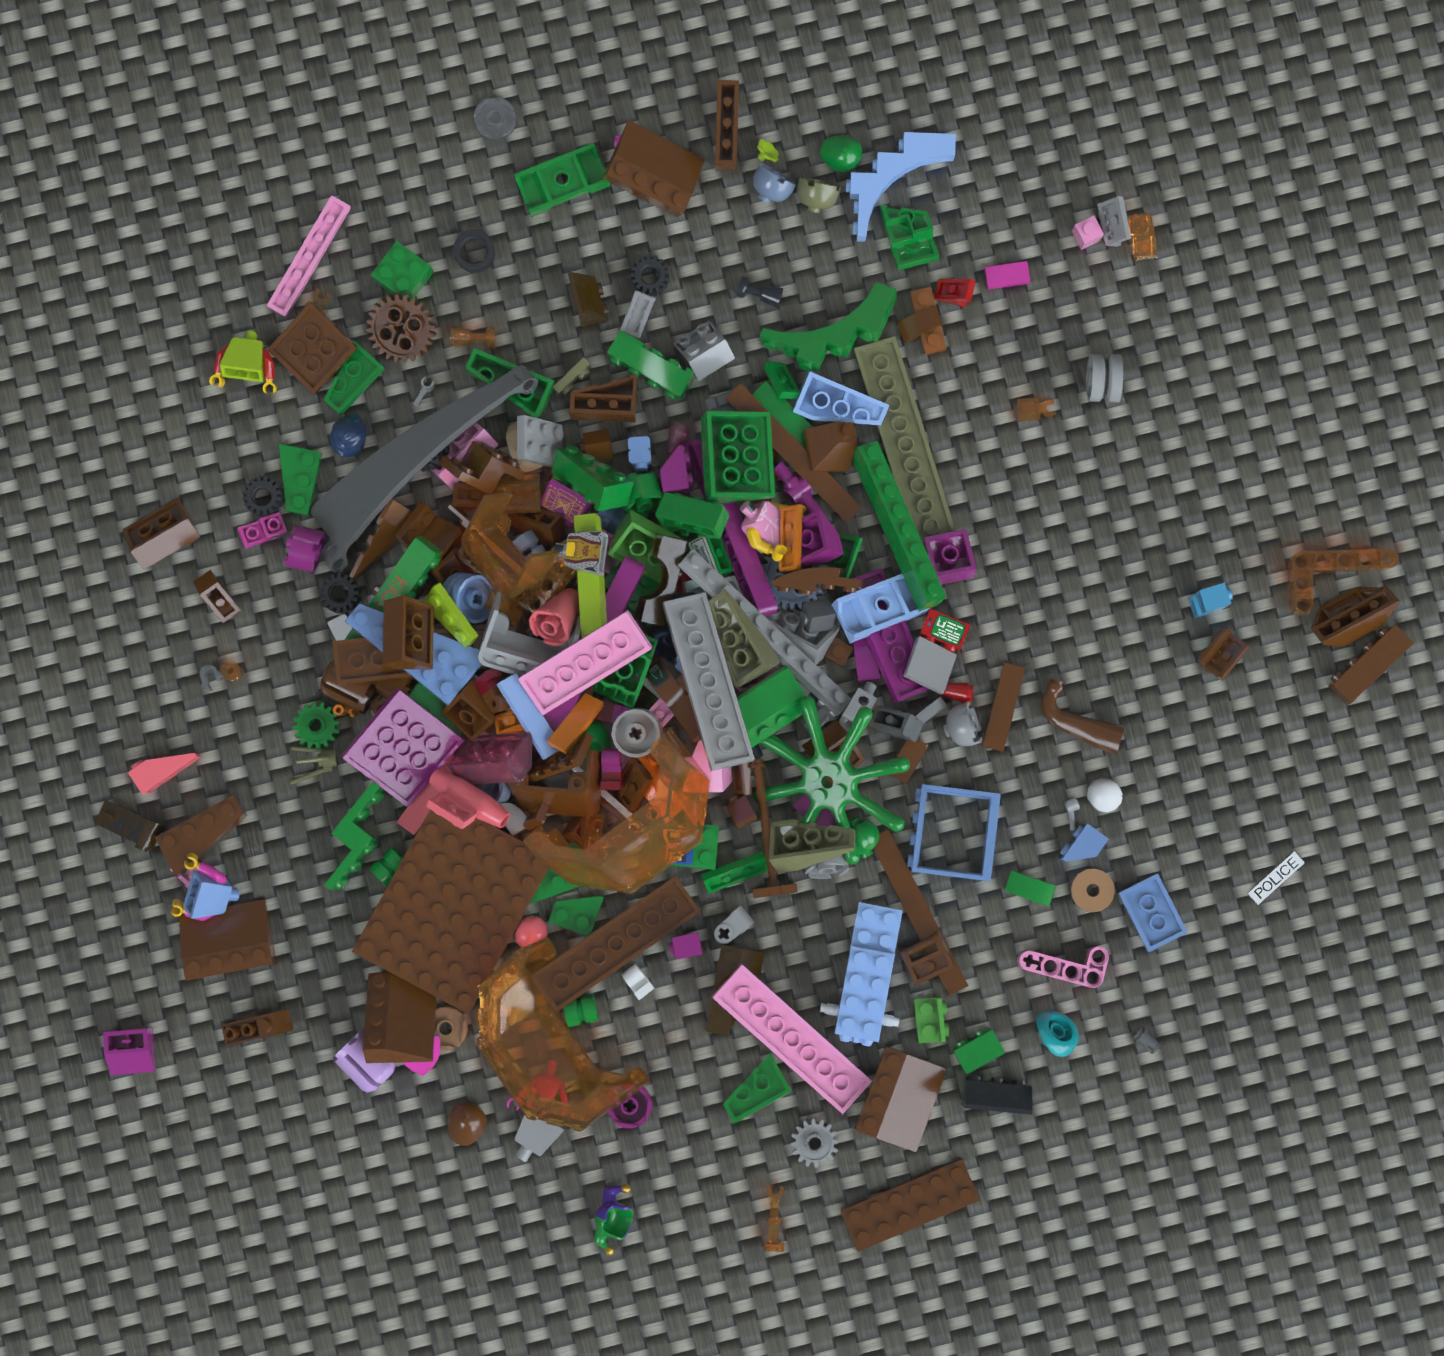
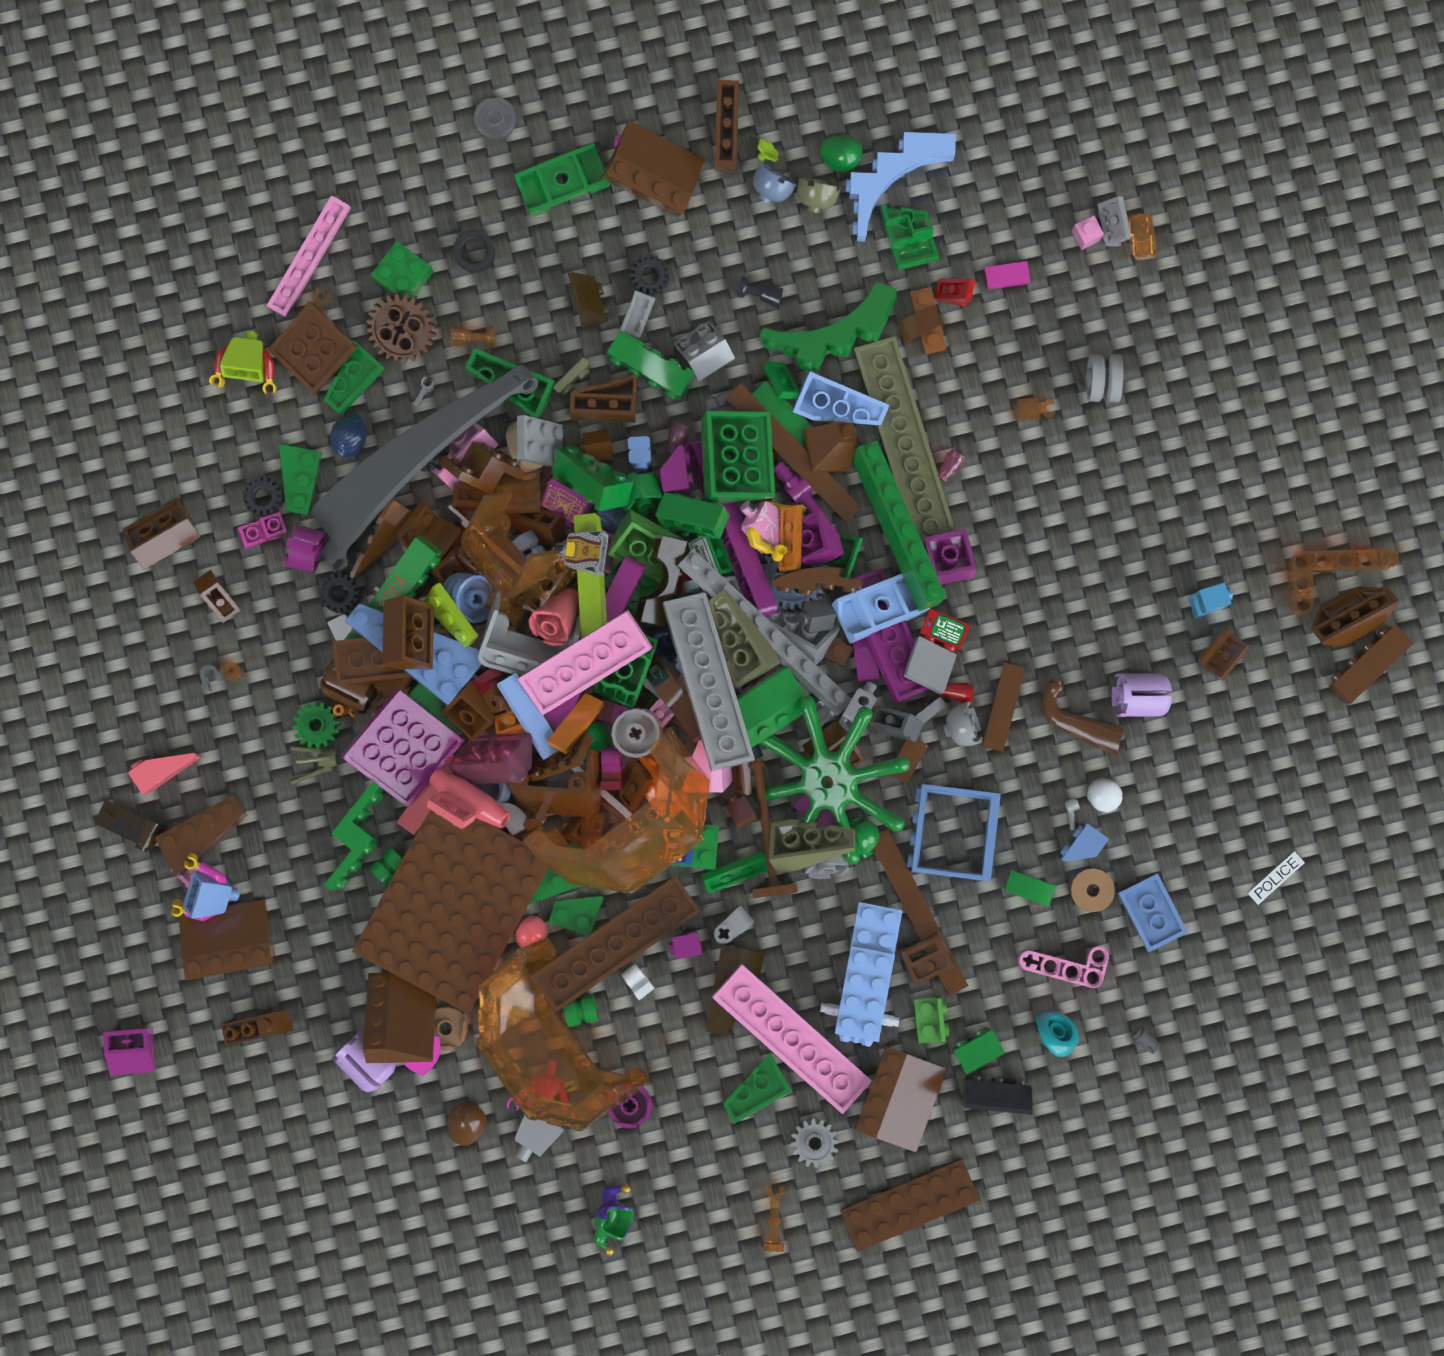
none -> clear pink cone [938,449,966,482]
none -> lavender cylinder [1112,673,1172,717]

